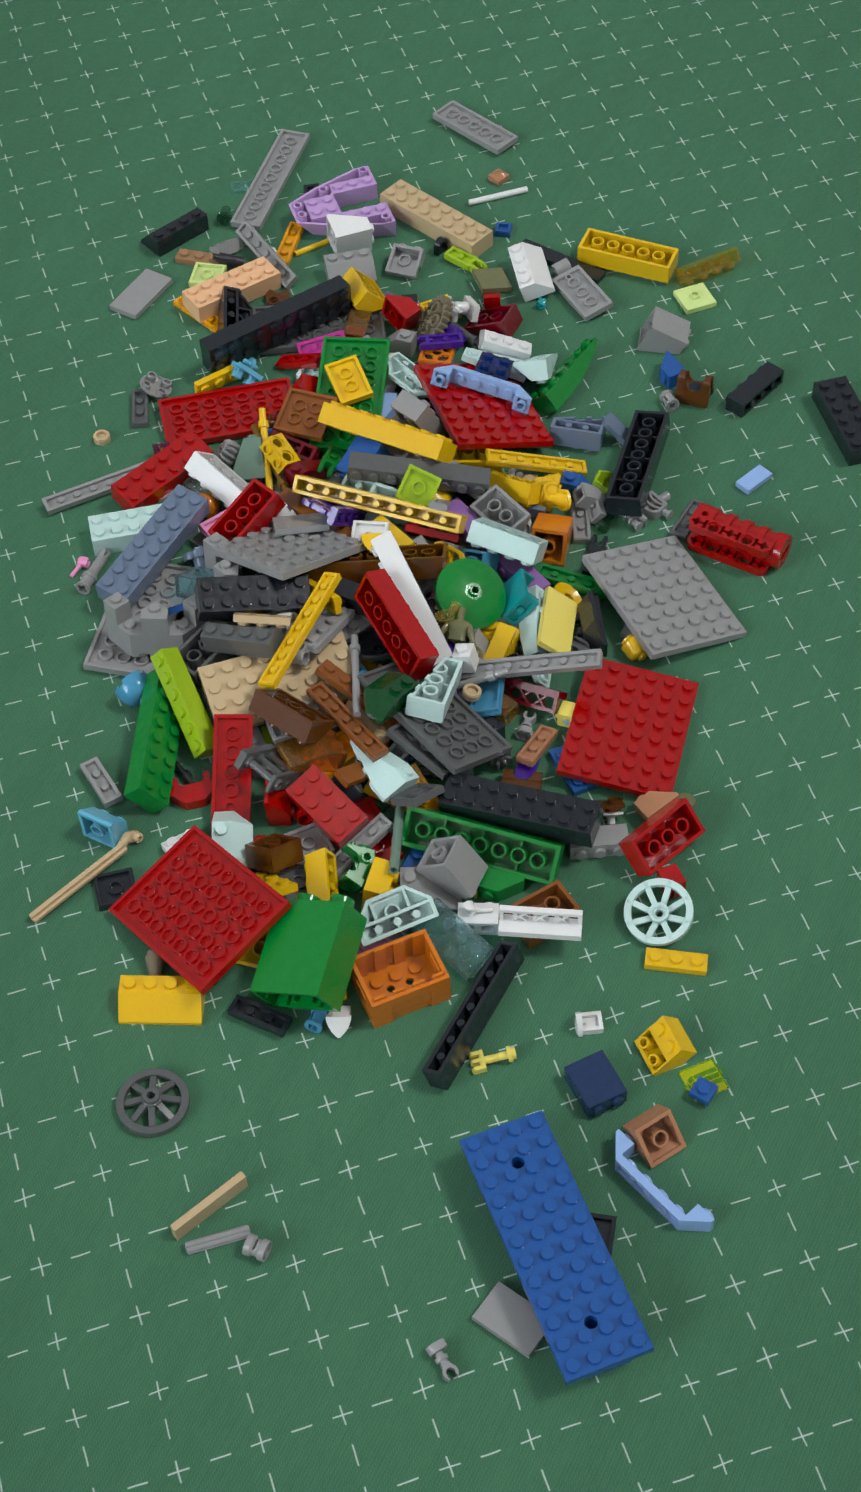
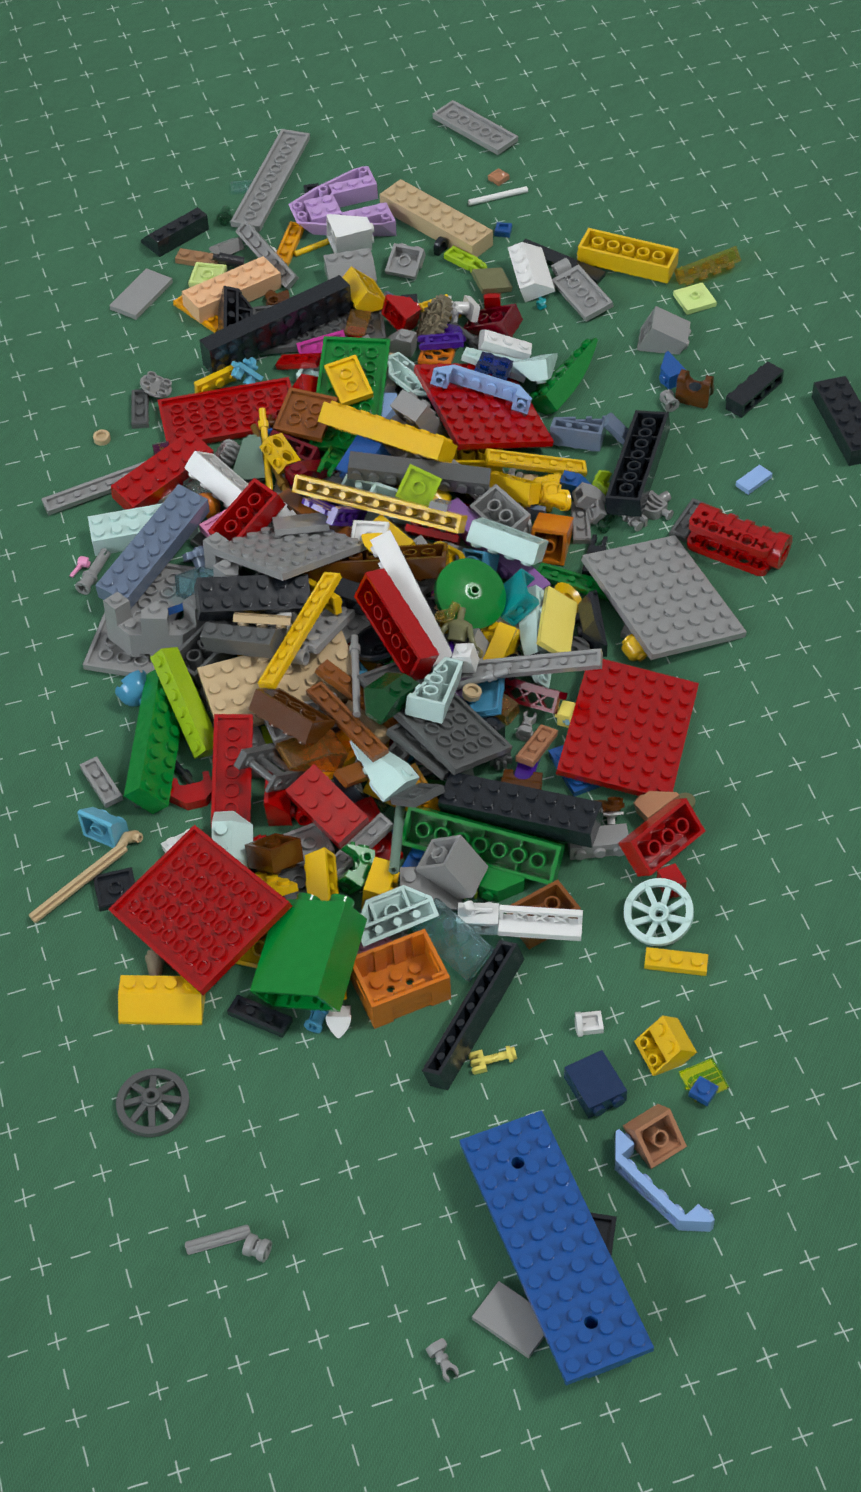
tan tile [170,1171,248,1241] -> none

